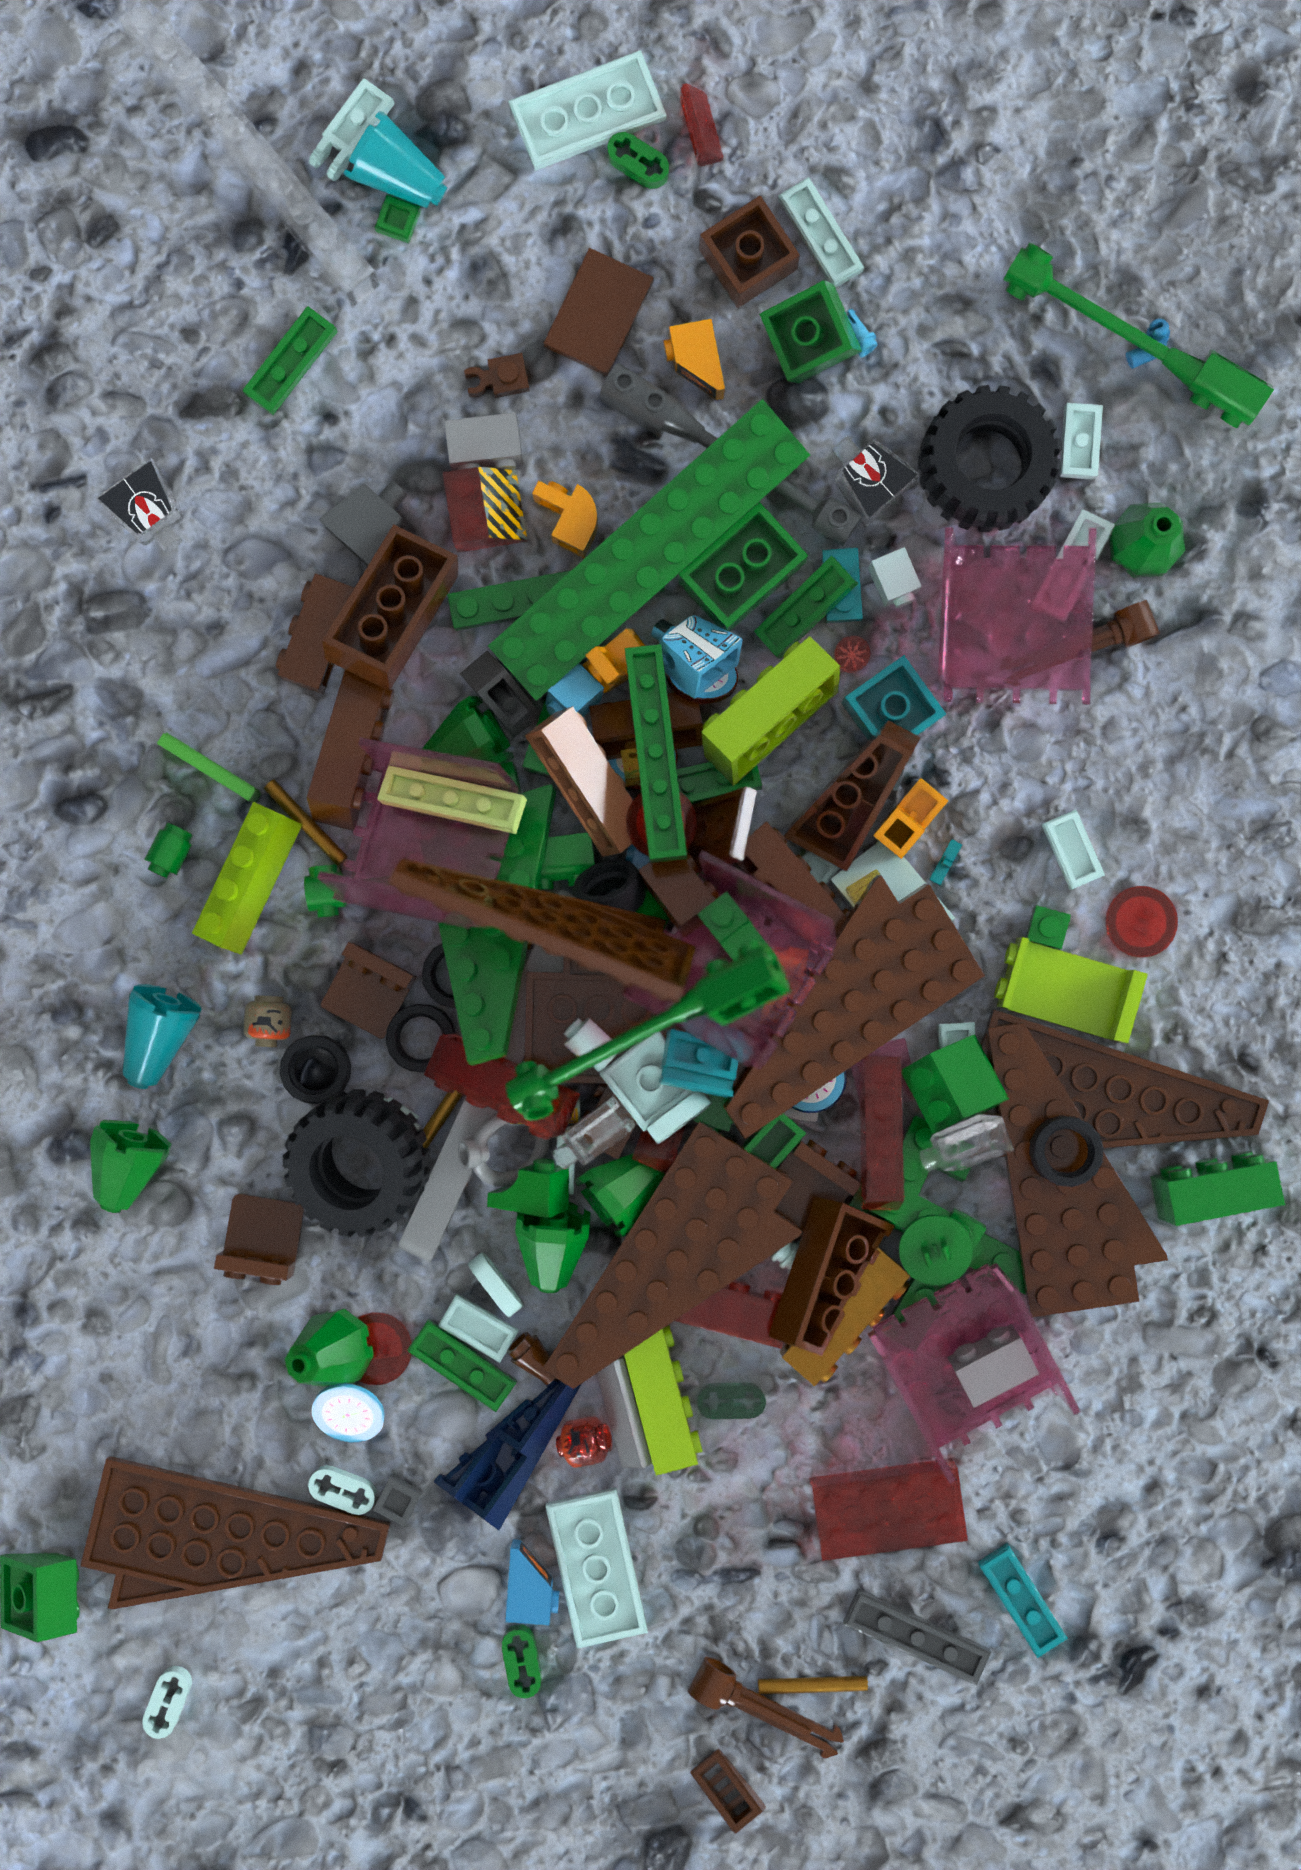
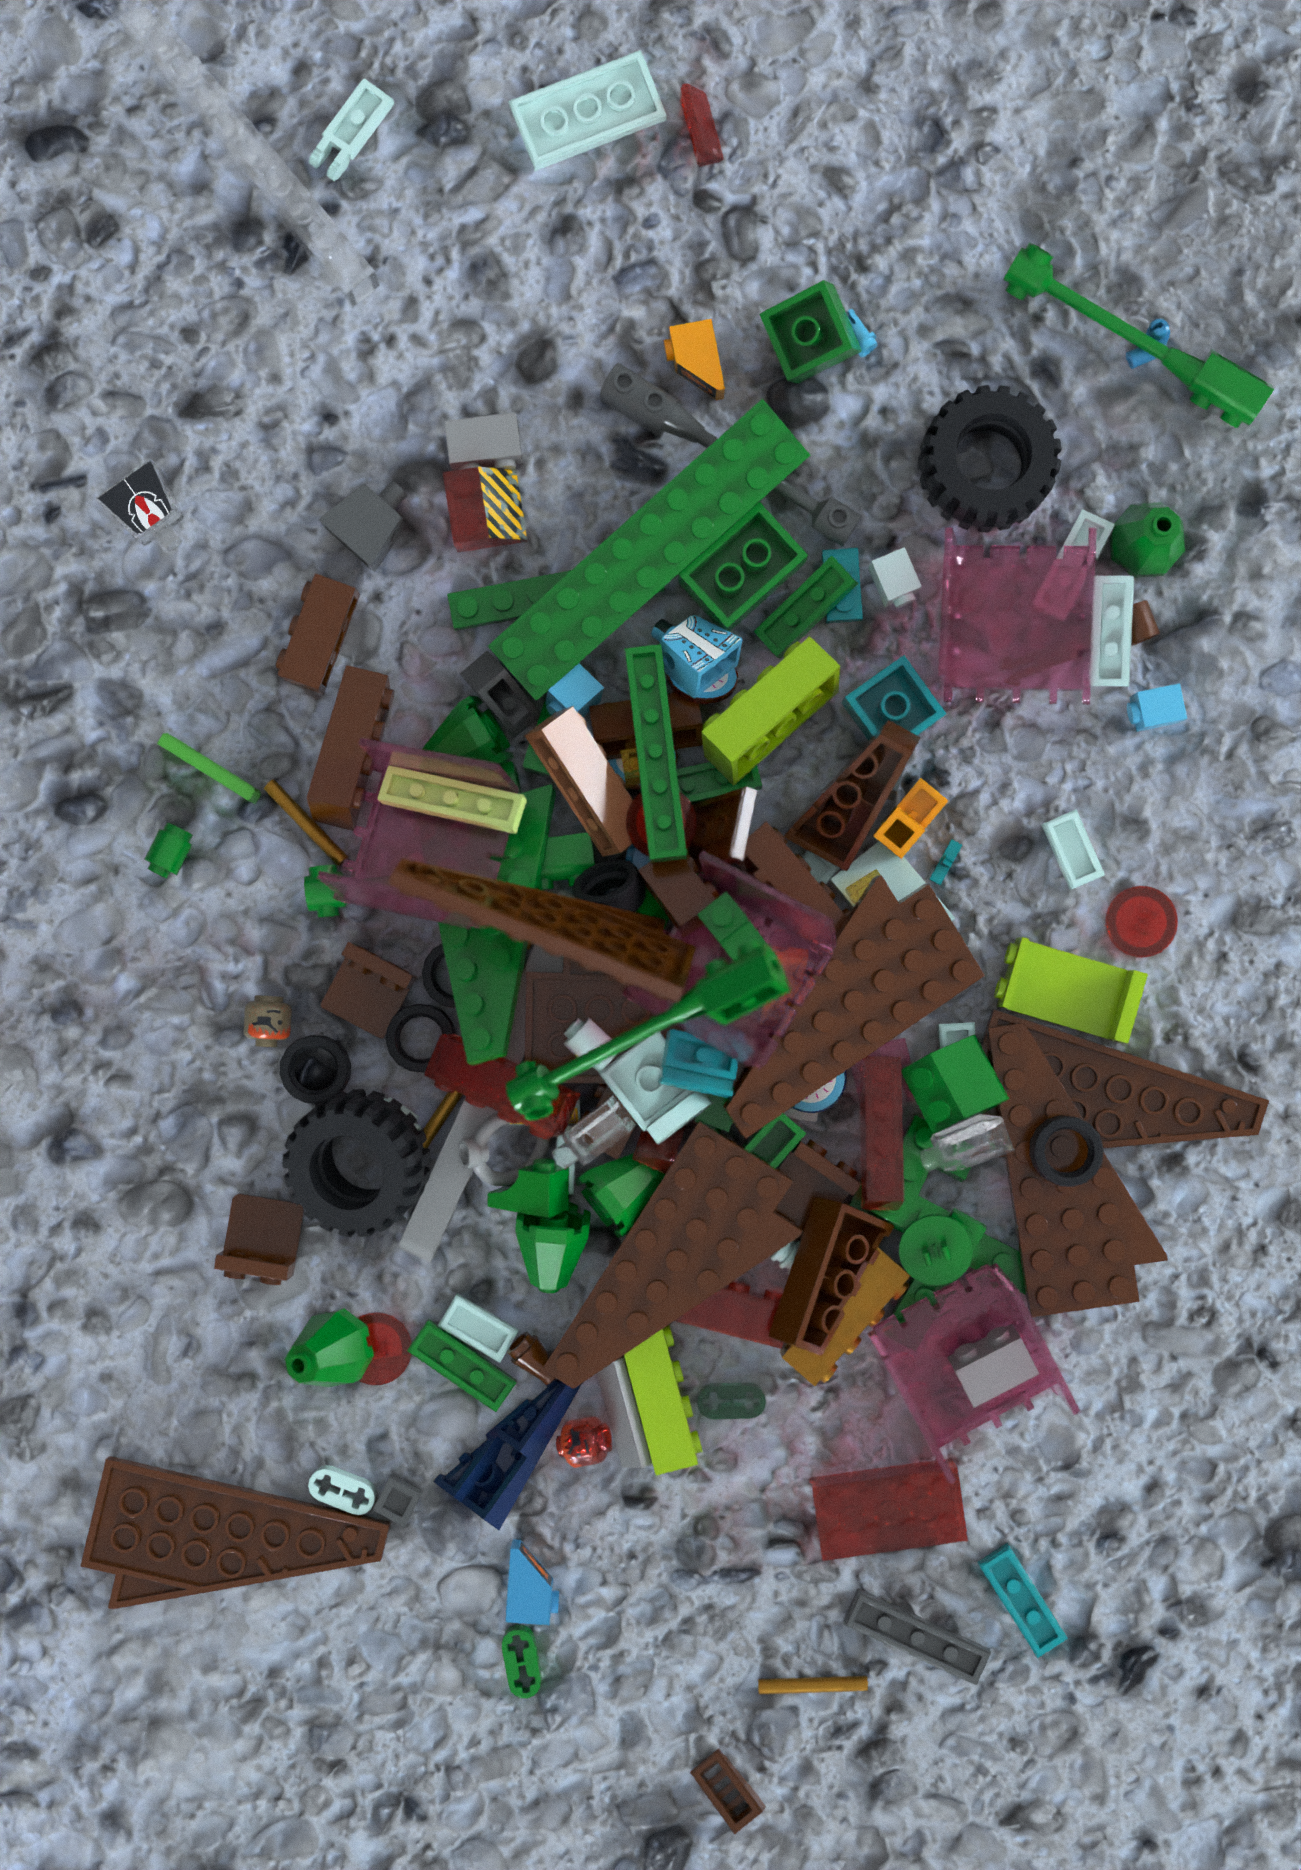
green slope [0,1553,80,1643] -> none
green cone [90,1120,172,1213] -> none
teal cone [122,984,202,1089] -> none
light aqua beam [142,1666,192,1739] -> none
lime brick [191,802,302,955] -> none
green plate [242,306,338,415] -> none
piece [312,1383,385,1442] -> none
reddish brown brick [322,524,458,691] -> none
teal cone [344,111,448,208] -> none
green tile [374,194,421,244] -> none
reddish brown plate [464,353,530,398] -> none
light aqua beam [468,1252,524,1317] -> none
light orange brick [532,480,598,559] -> none
reddish brown tile [544,247,654,376] -> none
light aqua tile [545,1487,648,1649] -> none
light orange brick [583,628,646,693] -> none
green beam [607,132,669,189] -> none
reddish brown piece [687,1657,844,1759] -> none
reddish brown brick [699,195,800,308] -> none
light aqua tile [778,177,864,288] -> none
torso [832,436,920,528] -> none
clear red tile [834,635,871,673] -> none
green plate [1025,905,1071,950] -> none
light aqua plate [1059,403,1103,480] -> none
green brick [1150,1151,1285,1226] -> none
none -> light aqua plate [1091,576,1134,687]
none -> medium azure brick [1127,683,1188,732]

